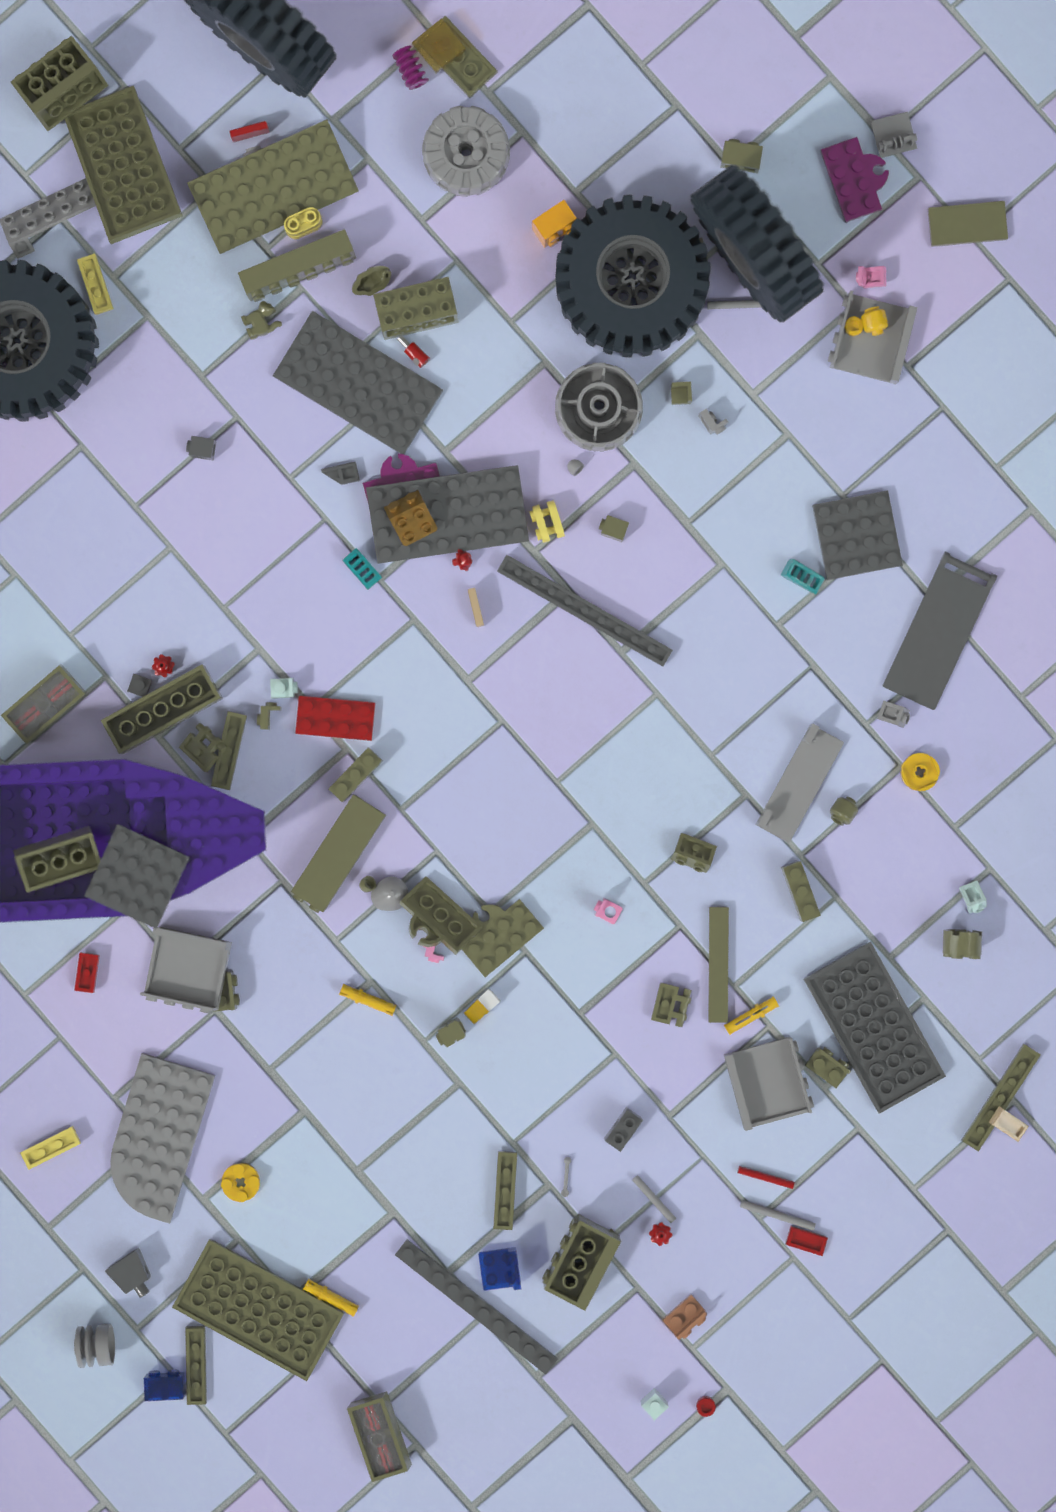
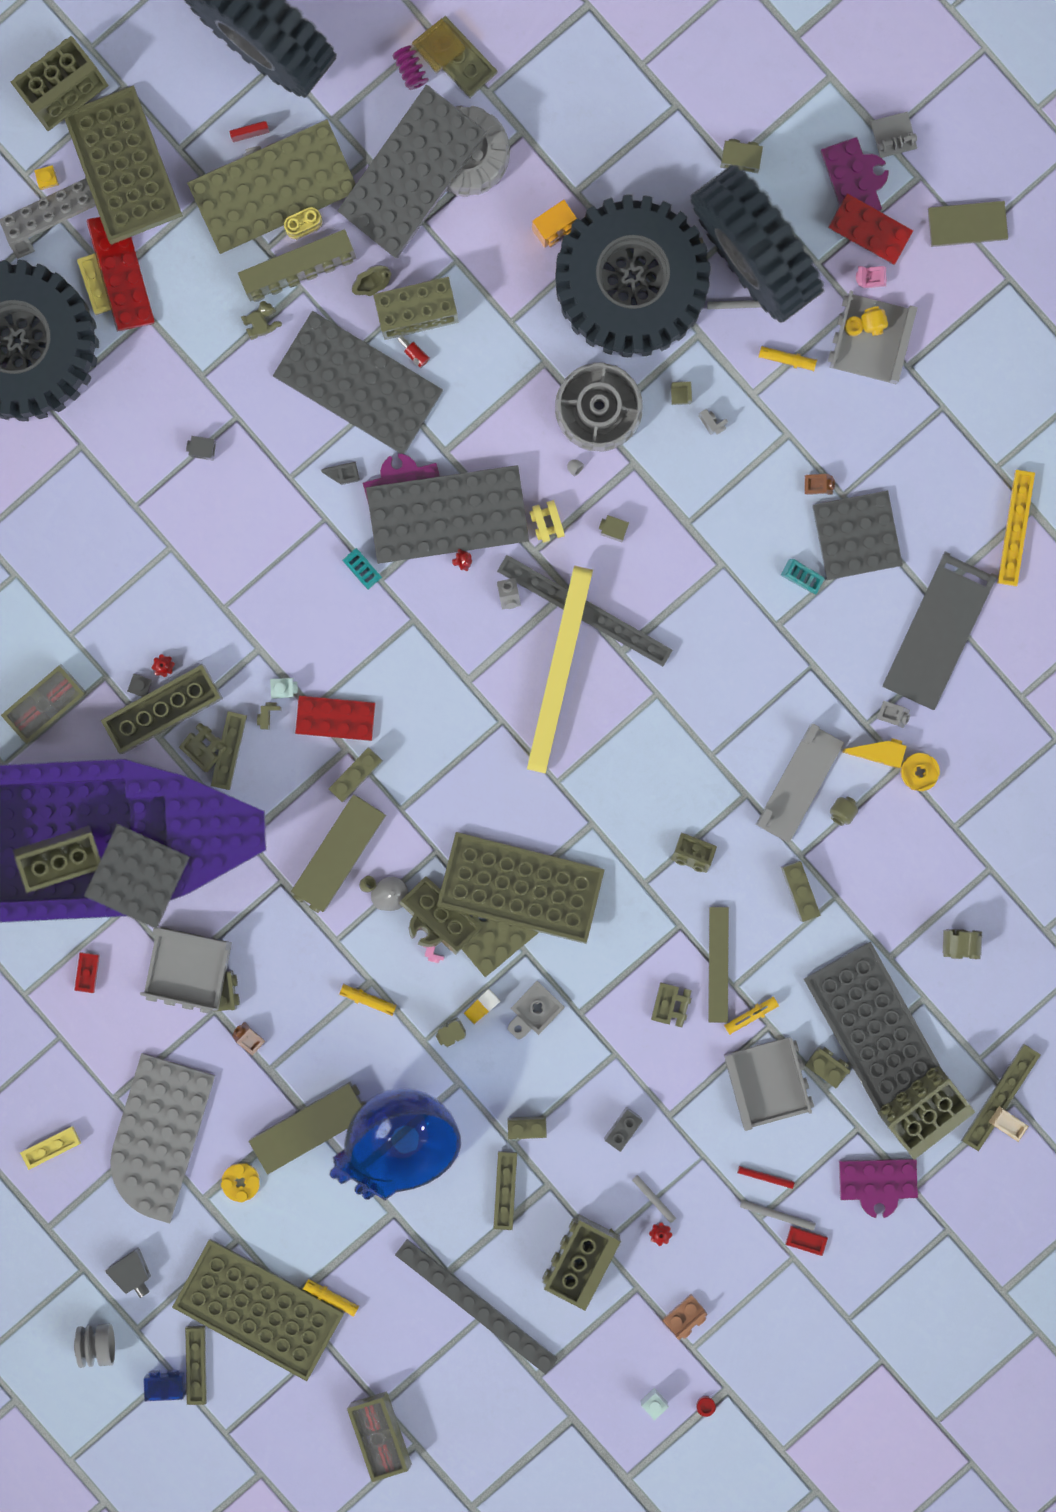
pearl gold bracket [384,490,437,546] -> none
tan tile [468,588,484,628] -> none
clear blue bracket [478,1247,521,1291] -> none
light grey hinge [561,1157,571,1197] -> none
bright pink bracket [594,898,622,924] -> none
light aqua bracket [959,881,987,914] -> none
none -> yellow plate [34,165,59,190]
none -> red plate [86,217,155,331]
none -> bracket [232,1022,265,1056]
none -> olive brick [248,1082,370,1175]
none -> clear blue windscreen [329,1088,461,1200]
none -> dark grey plate [337,85,487,258]
none -> olive plate [437,832,605,944]
none -> light grey bracket [497,578,521,609]
none -> light grey plate [507,981,565,1039]
none -> olive brick [507,1116,547,1139]
none -> light yellow beam [527,565,593,774]
none -> yellow pin [758,345,817,372]
none -> dark orange bracket [805,474,835,495]
none -> red plate [828,193,914,265]
none -> magenta plate [839,1159,918,1218]
none -> yellow slope [843,738,907,768]
none -> olive brick [878,1066,975,1160]
none -> yellow plate [997,470,1035,587]

